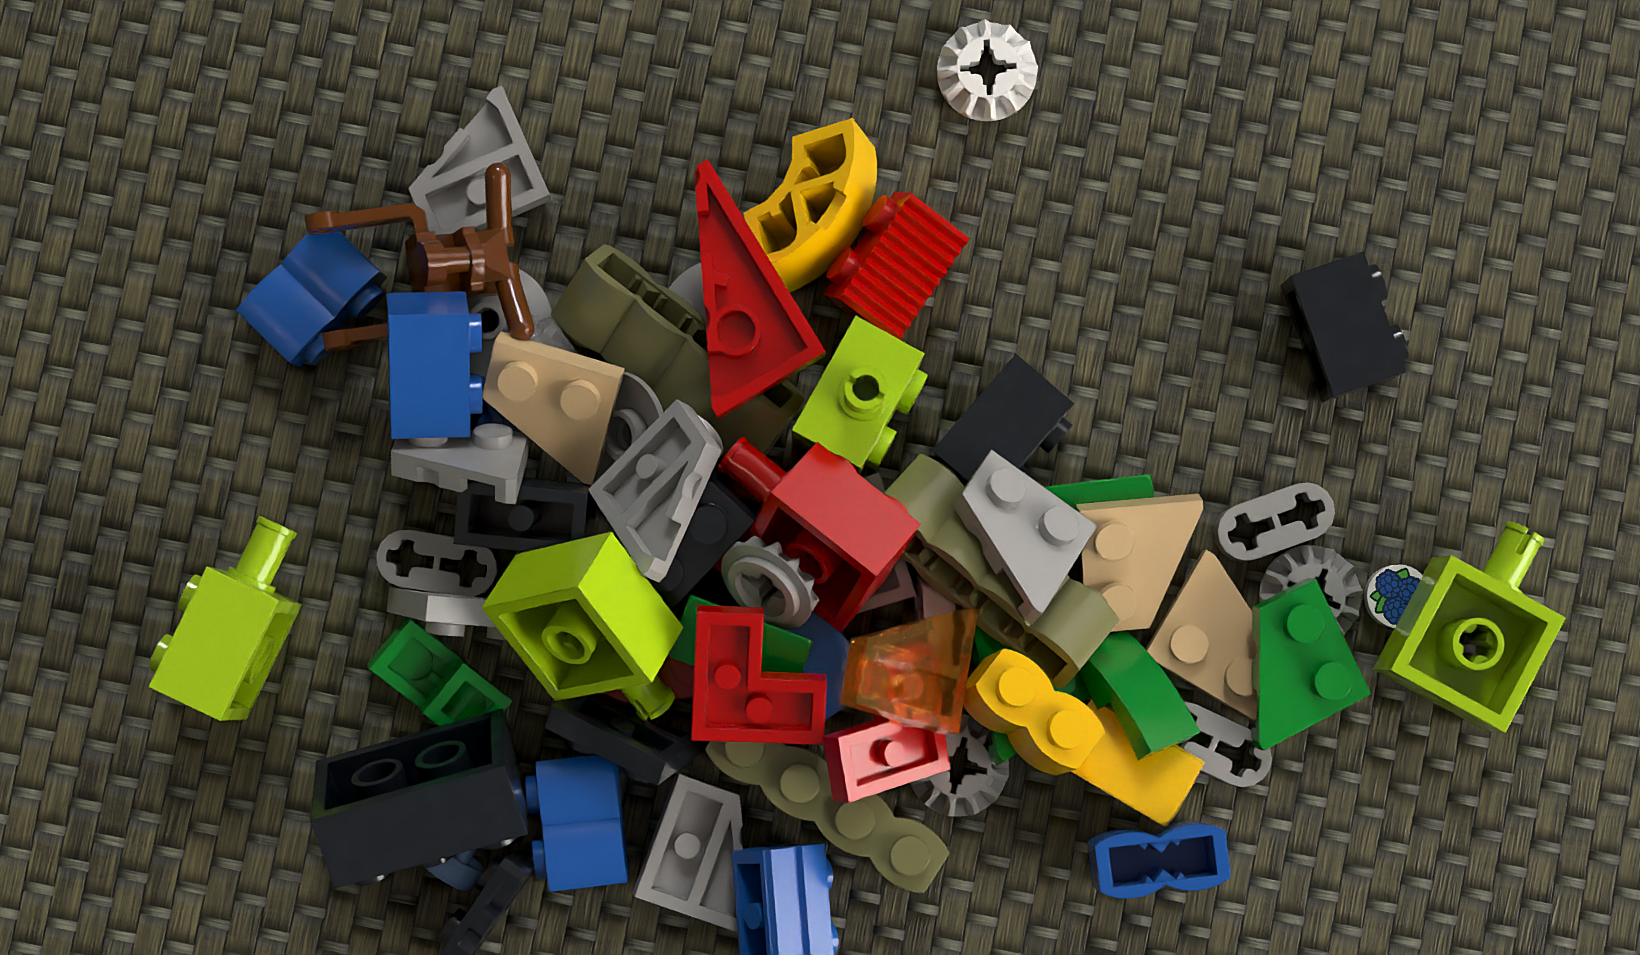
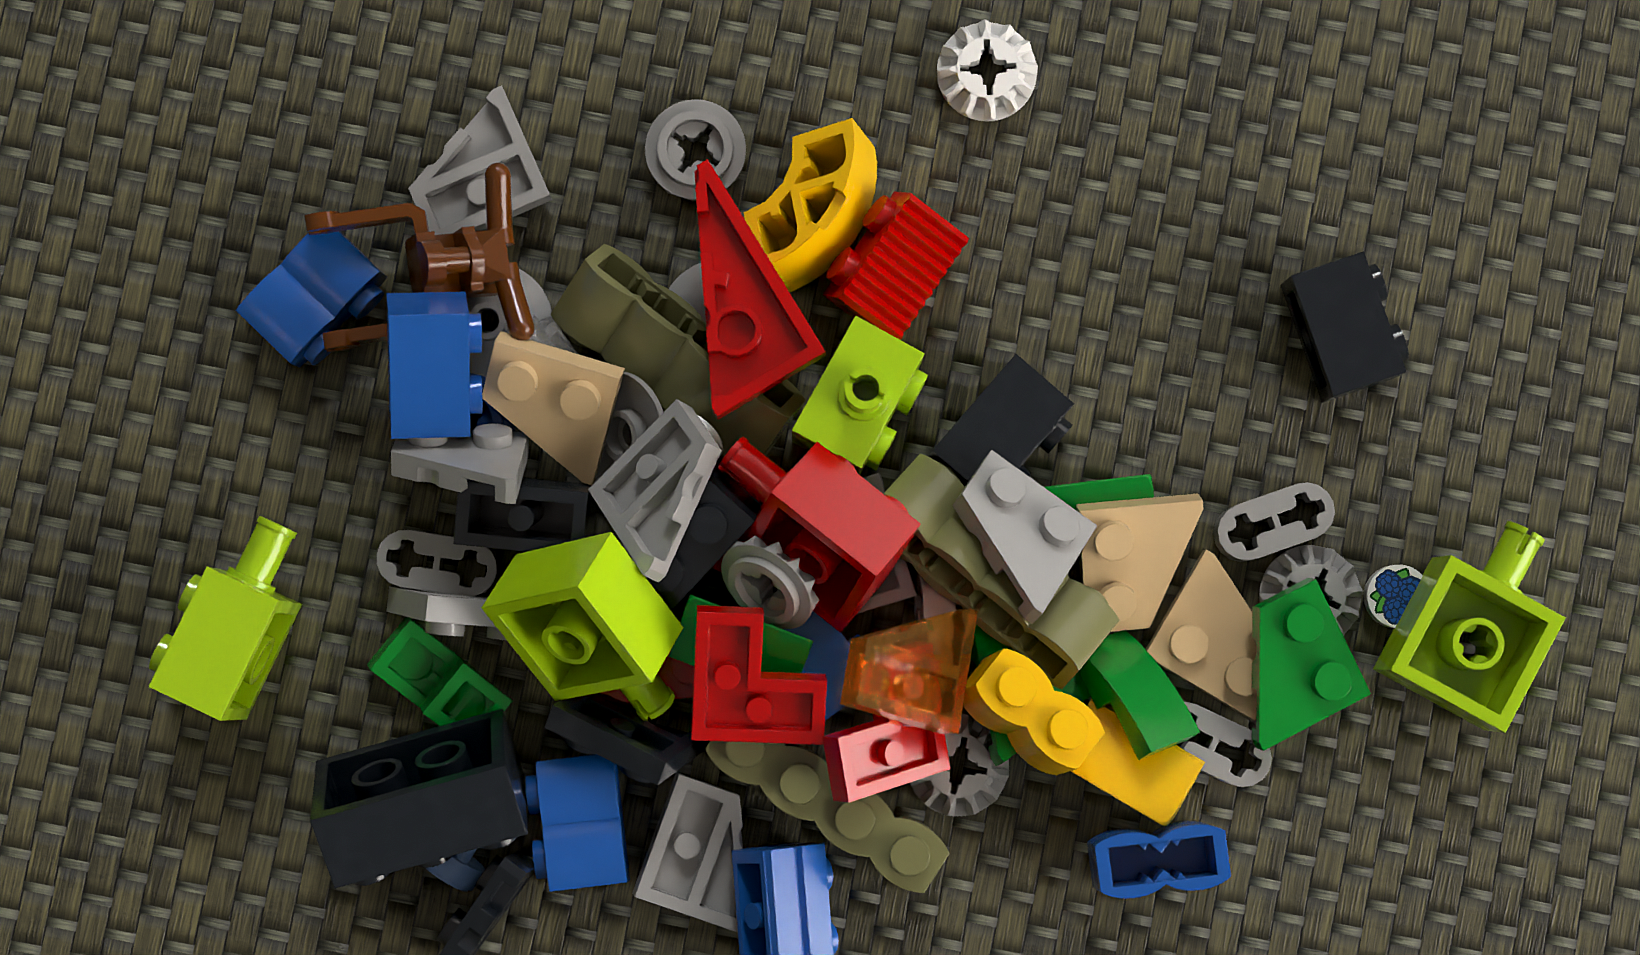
none -> light grey gear [645,100,746,202]

